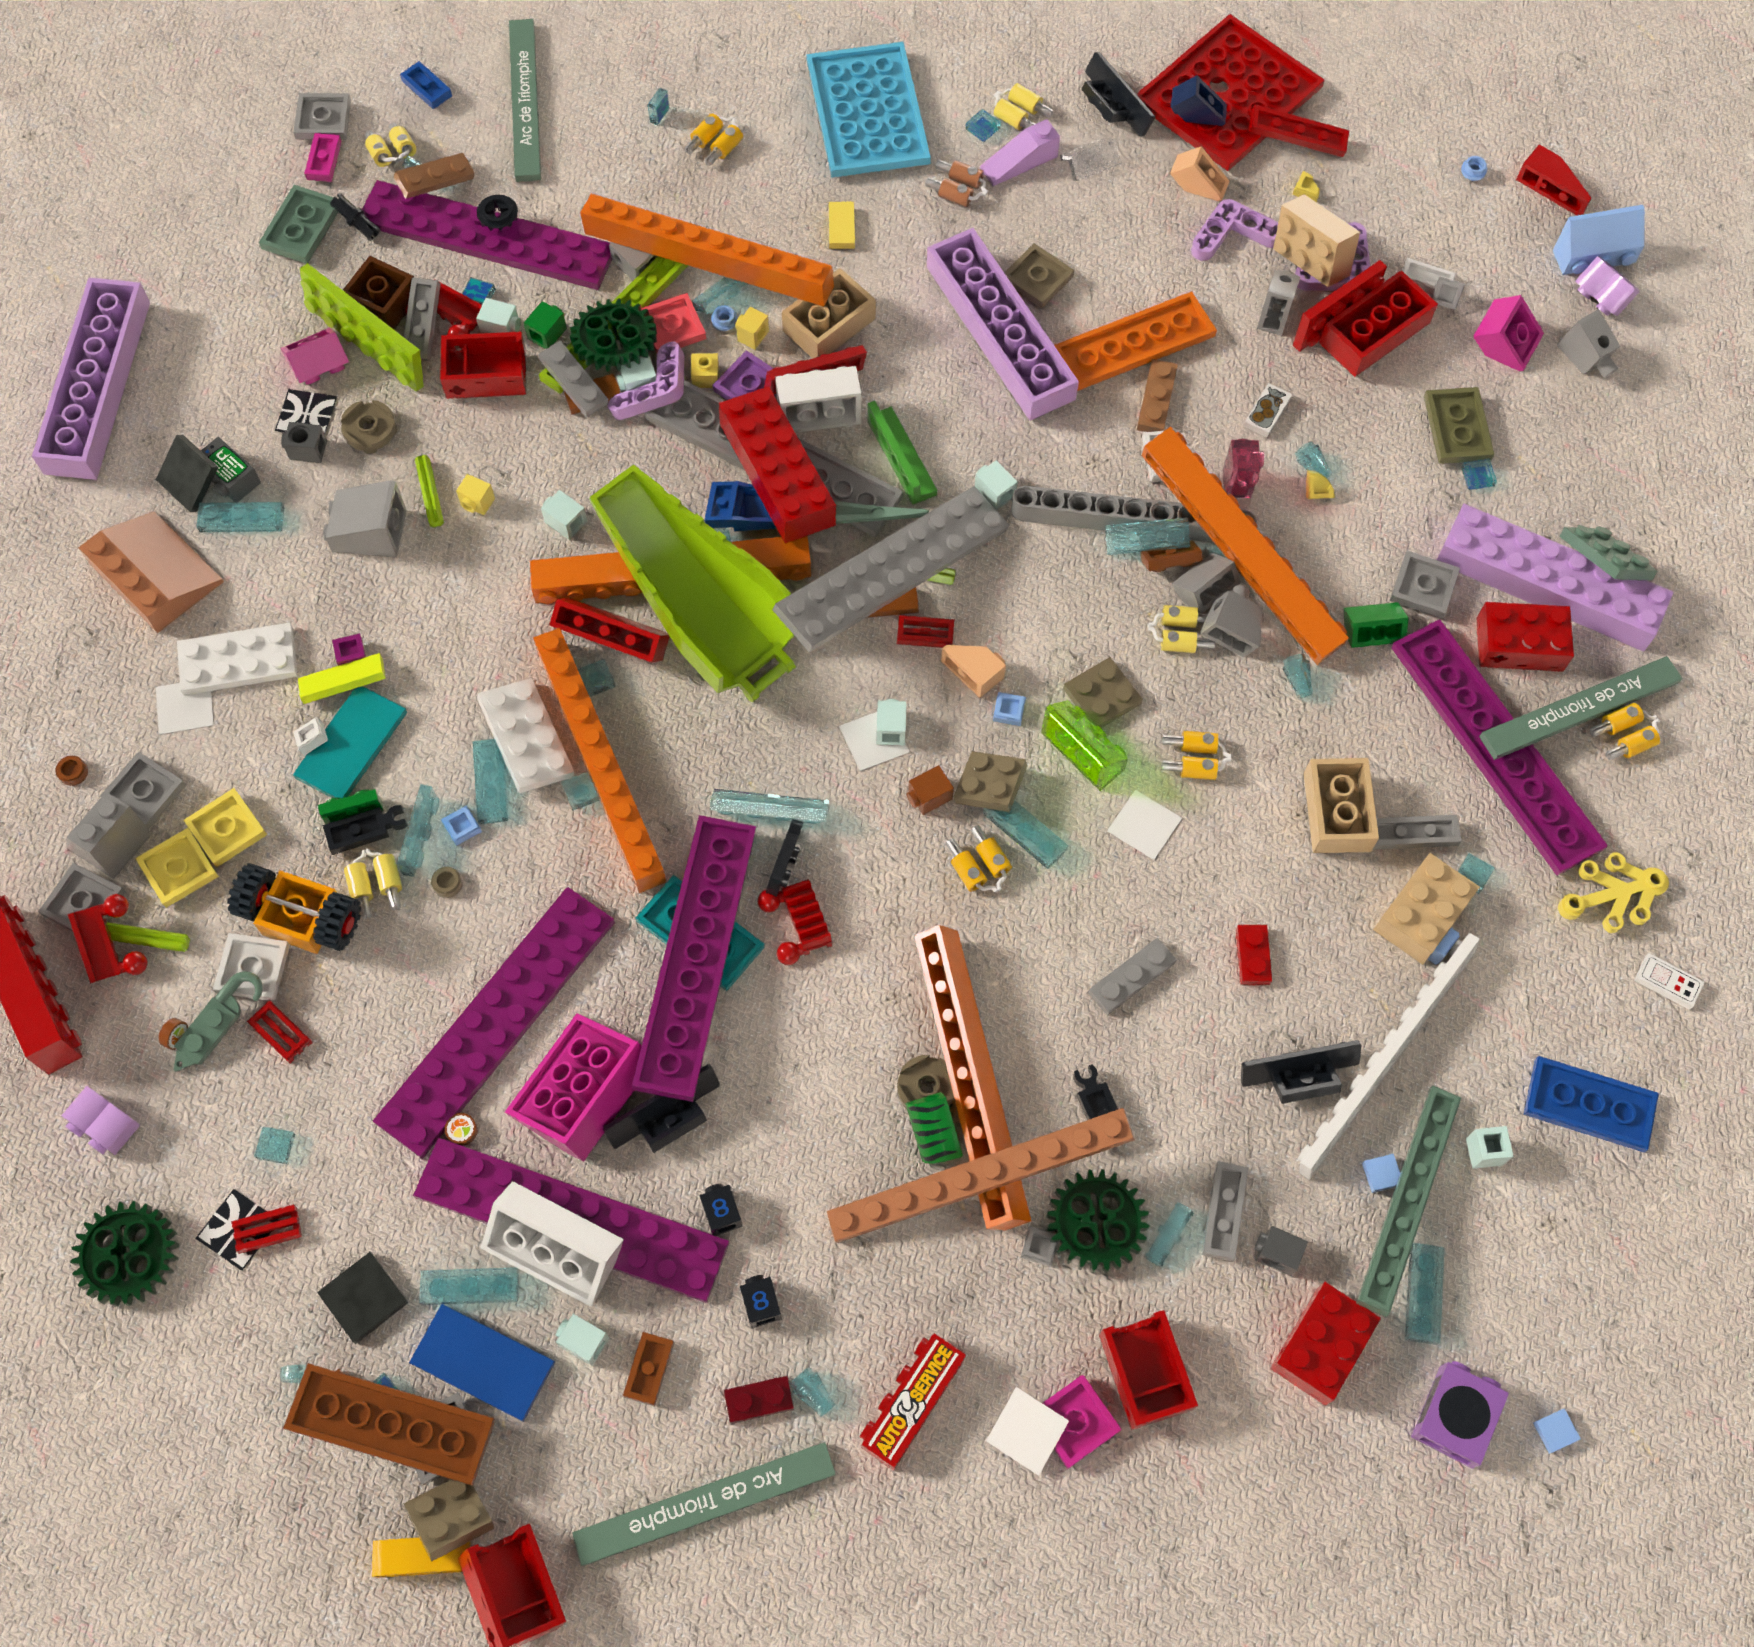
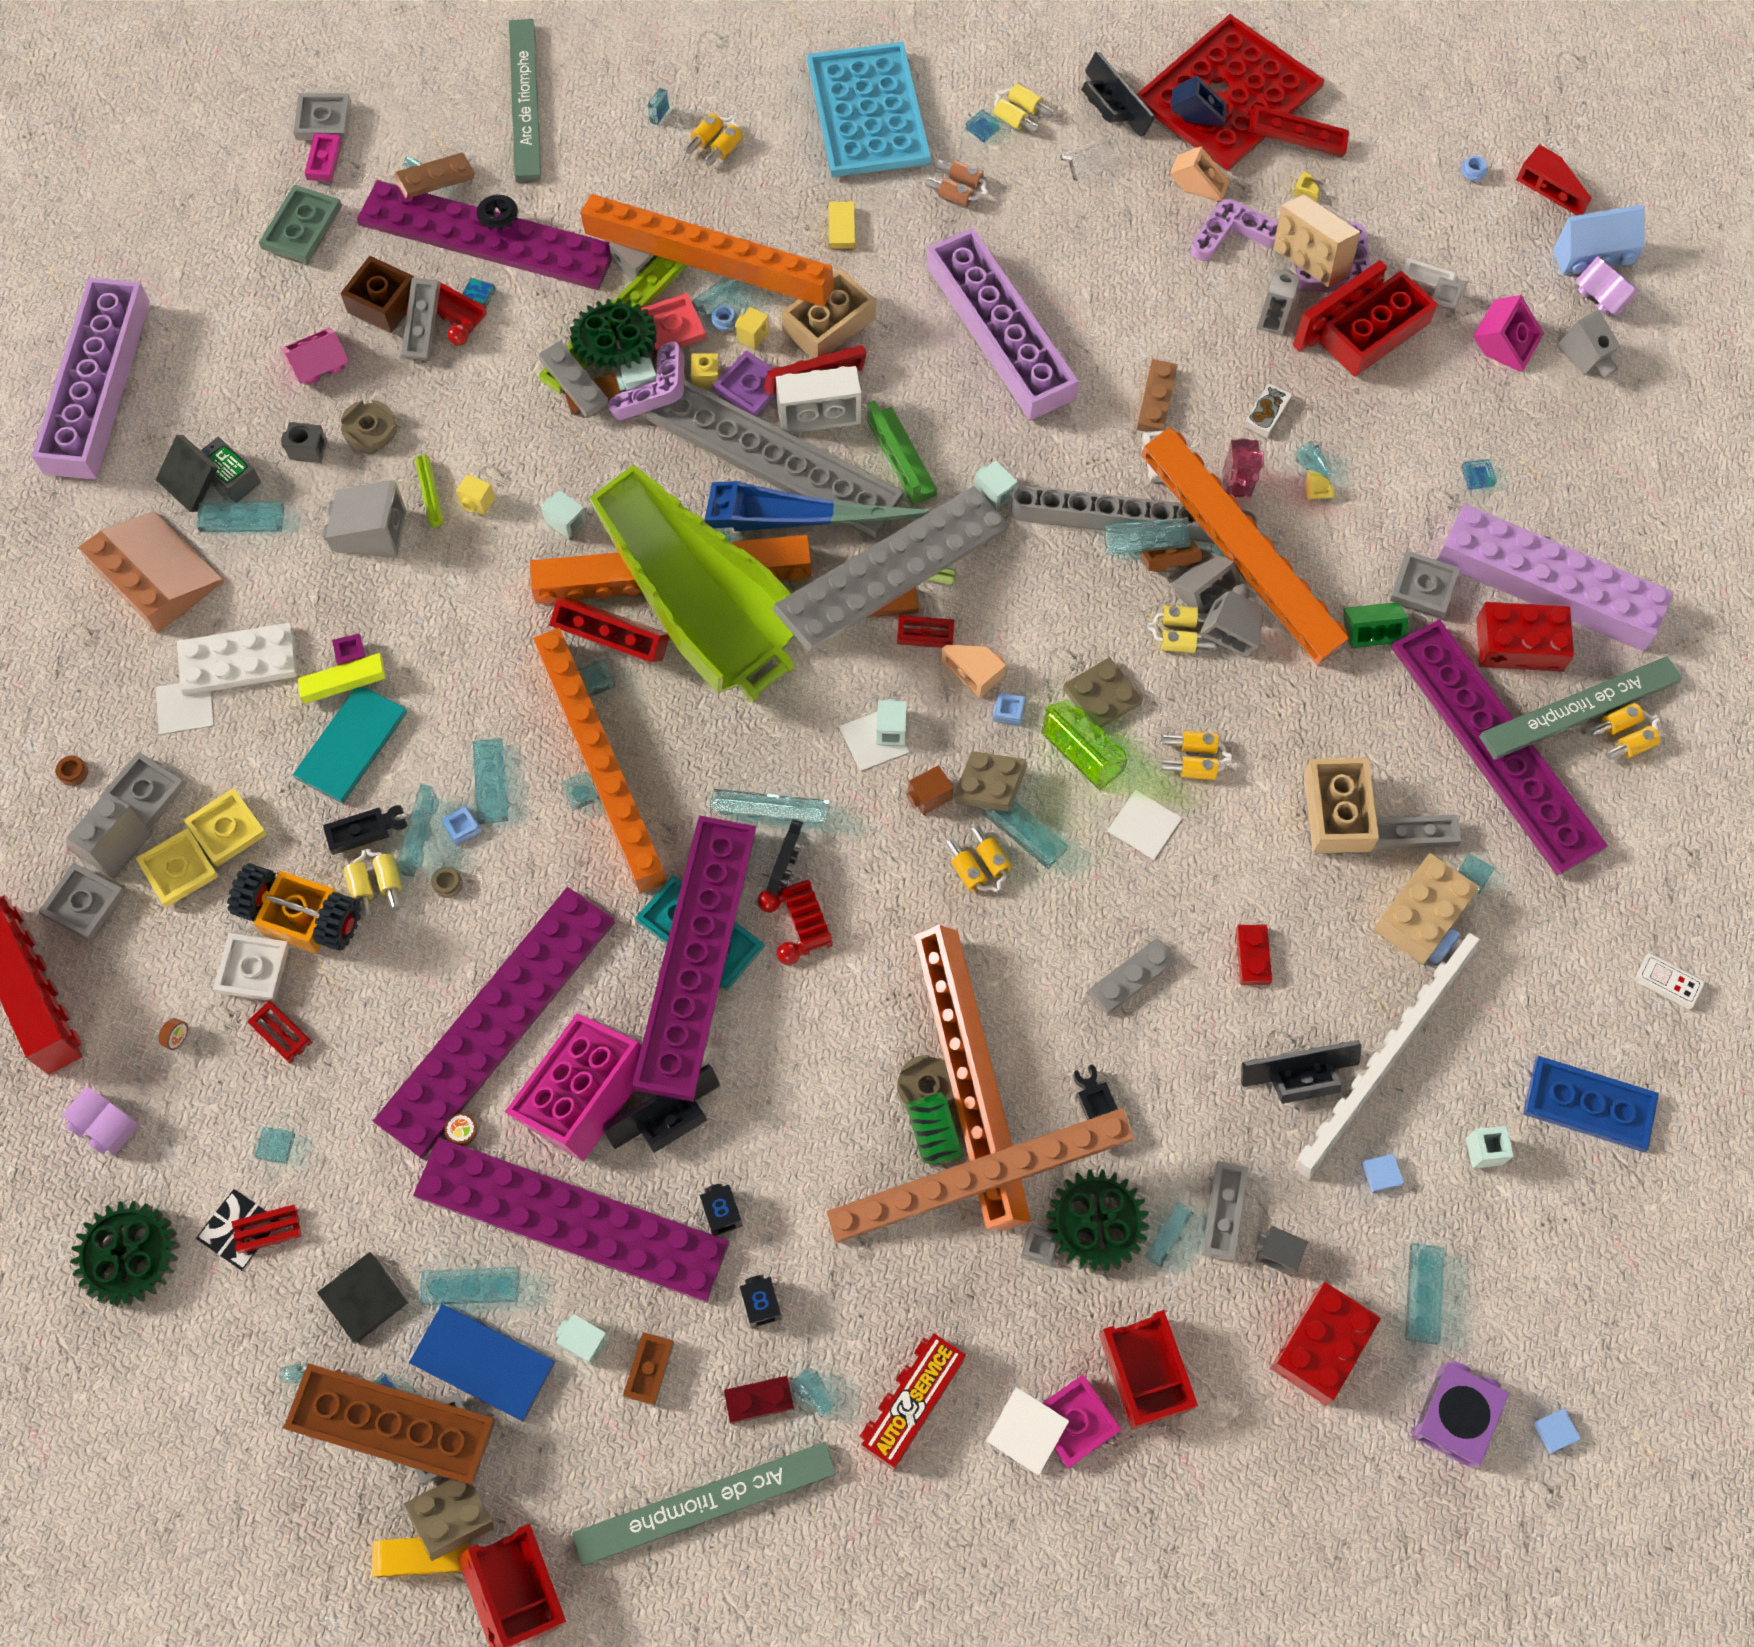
red gear [67,894,148,984] -> none
lime axle [107,922,190,952] -> none
sand green plate [173,971,263,1072] -> none
sticker [275,389,337,434] -> none
white tile [293,717,328,756] -> none
lime plate [299,263,424,392] -> none
green plate [318,789,384,824] -> none
black pin [330,193,381,241] -> none
light yellow piece [365,123,416,167] -> none
blue plate [400,61,452,109] -> none
red piece [440,331,526,399] -> none
light aqua brick [476,298,521,333] -> none
white plate [477,678,574,793] -> none
white slope [481,1181,624,1307] -> none
green brick [523,301,567,349] -> none
red brick [719,386,836,543] -> none
lavender slope [980,119,1060,186] -> none
dark tan plate [1004,243,1075,309] -> none
orange plate [1054,291,1217,391] -> none
clear light blue cone [1282,654,1313,698] -> none
sand green tile [1356,1085,1461,1317] -> none
olive plate [1424,387,1495,464] -> none
light yellow plant [1558,852,1669,933] -> none
sand green plate [1559,525,1658,580] -> none

